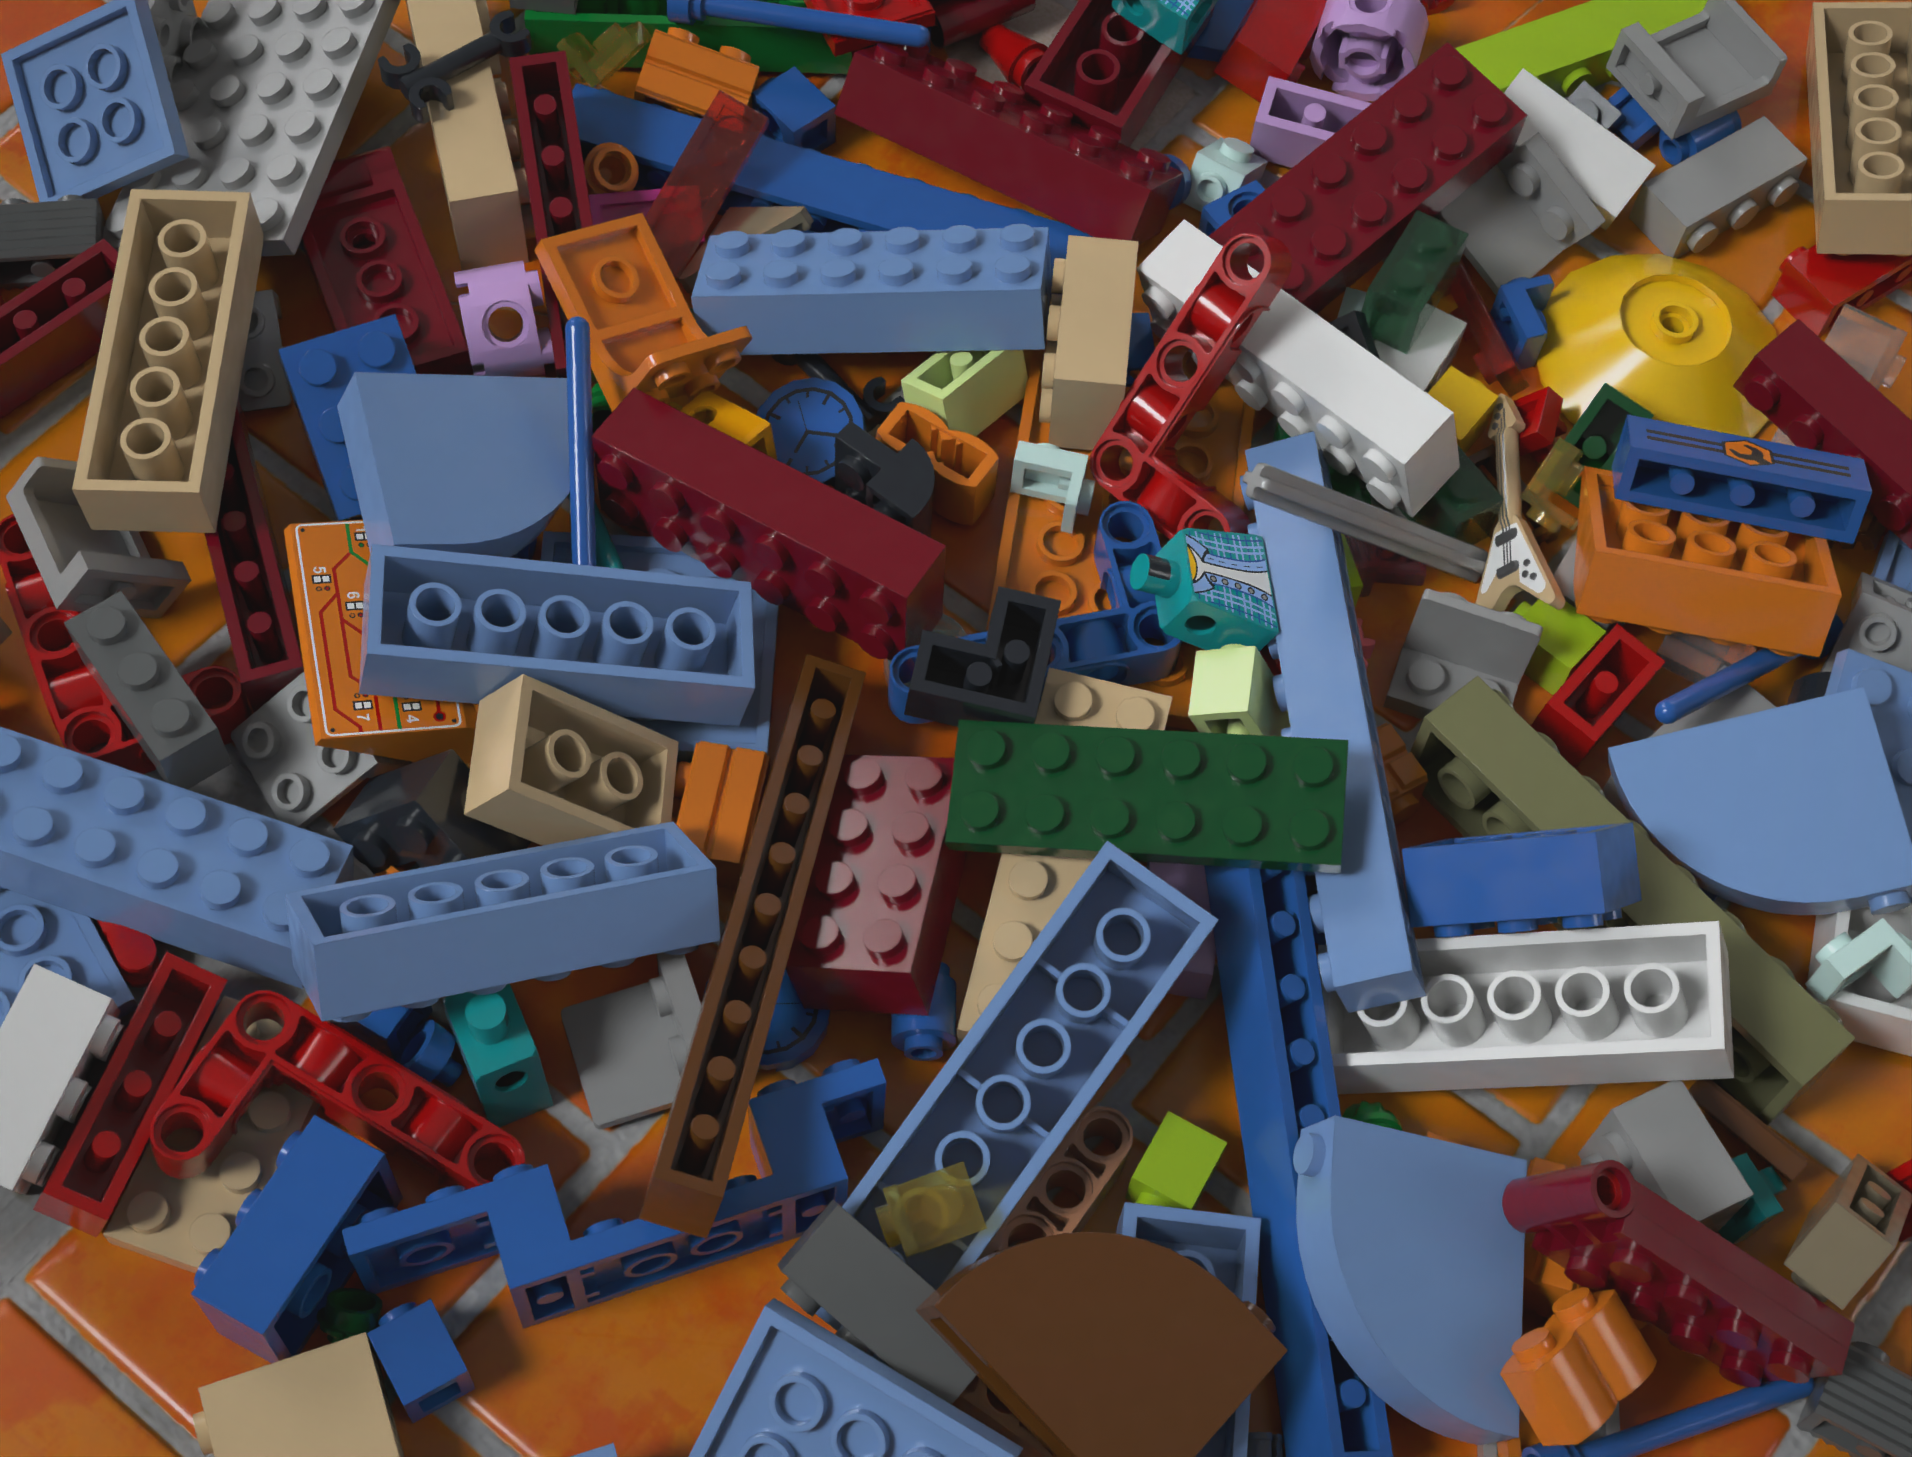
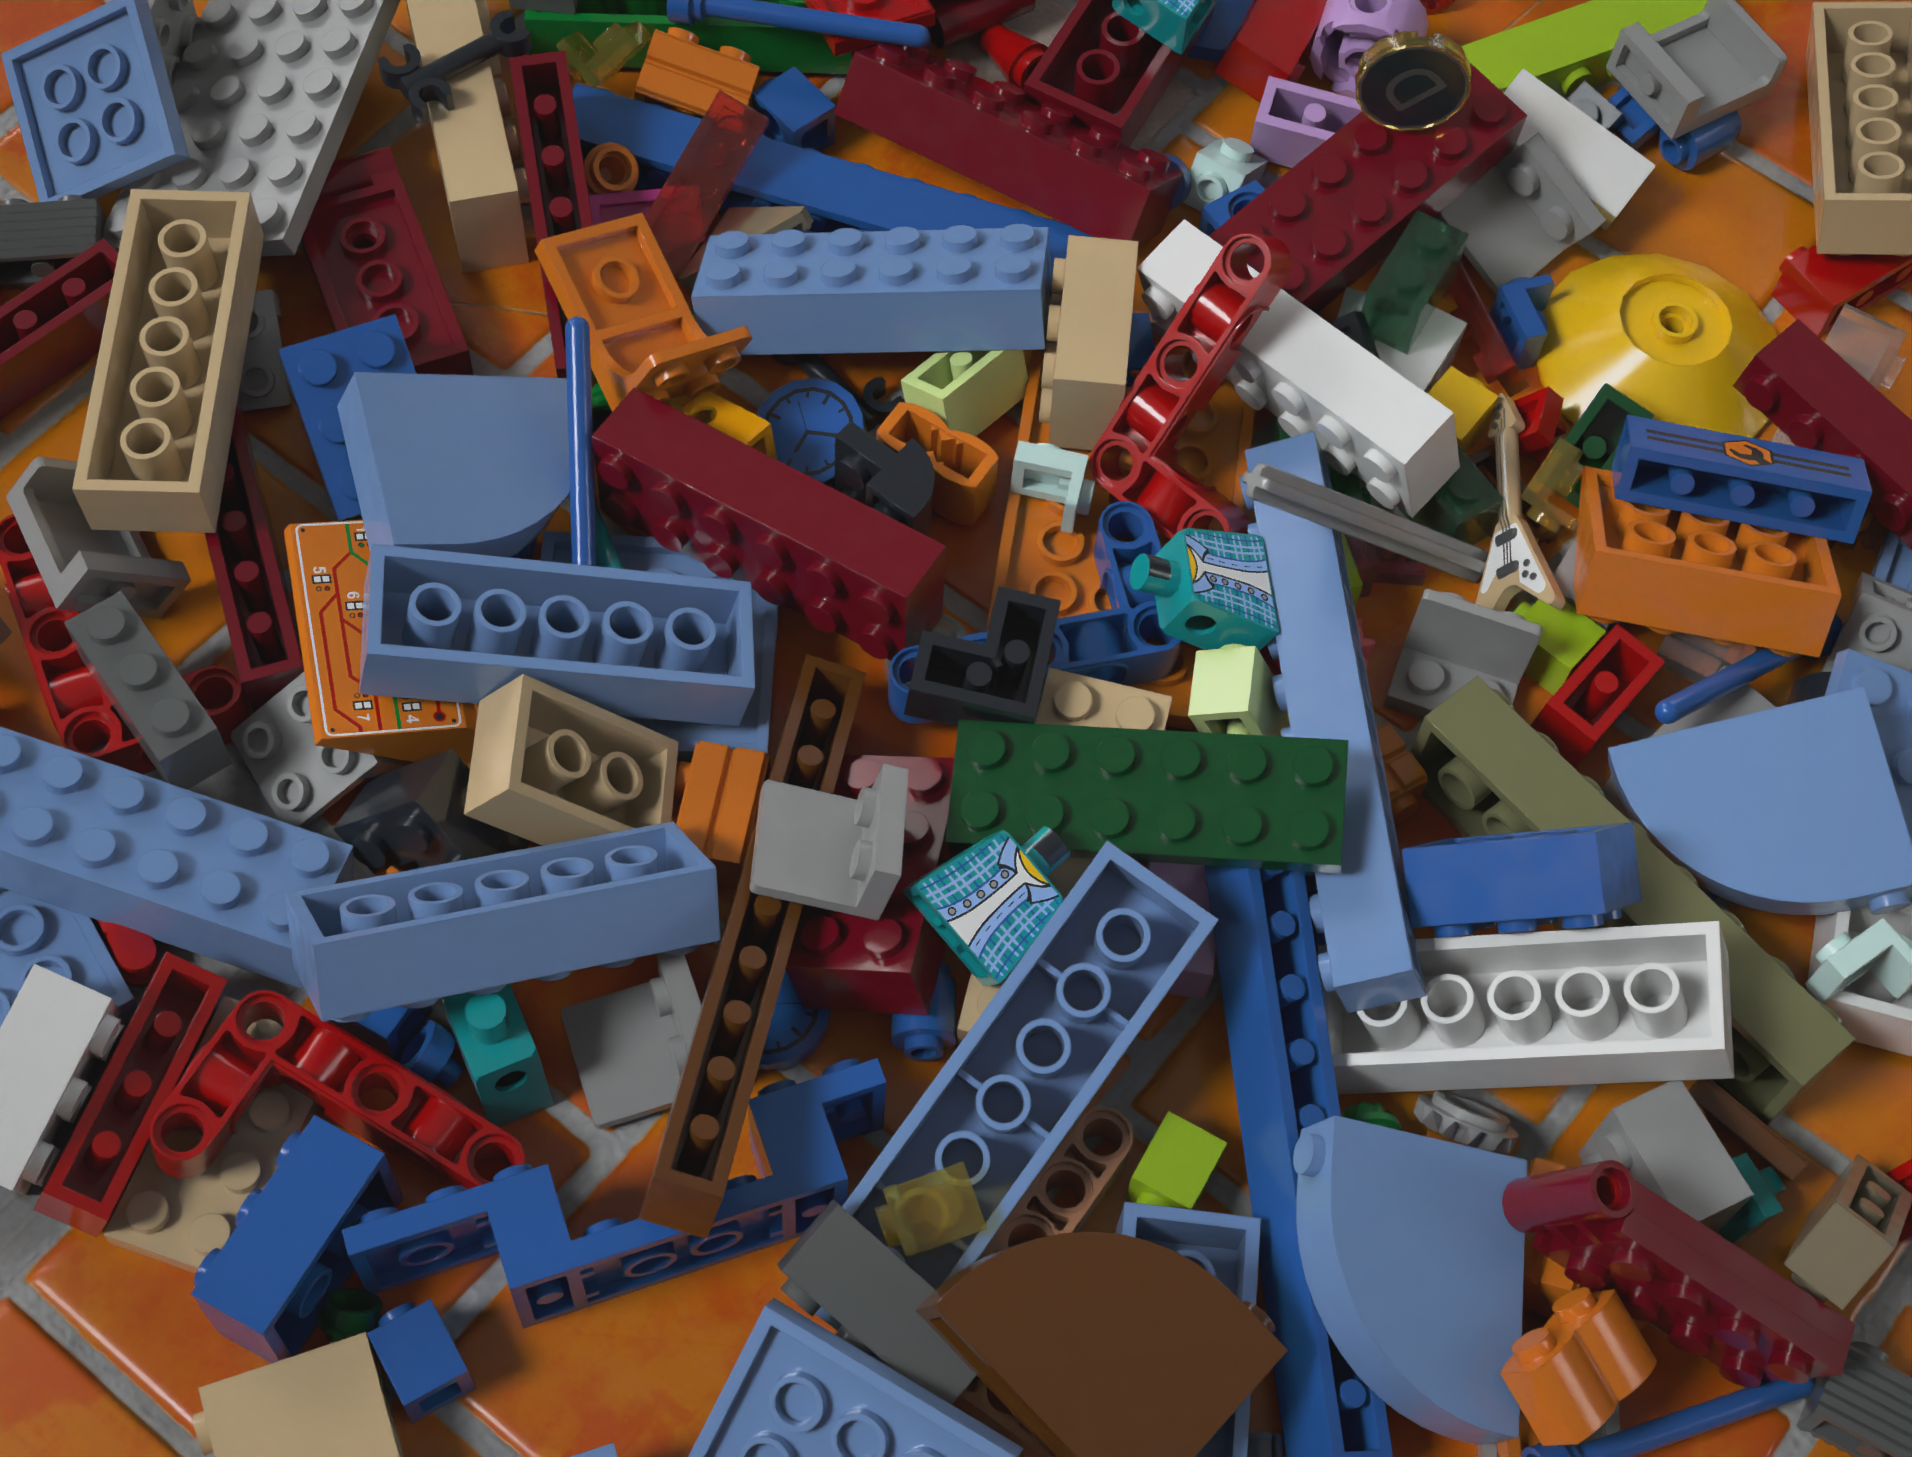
lavender brick [454,260,555,377] -> none
light grey brick [1629,116,1808,258] -> none
none -> light grey bracket [749,763,909,920]
none -> torso [902,826,1070,987]
none -> tile [1355,31,1471,131]
none -> light grey gear [1413,1090,1519,1154]

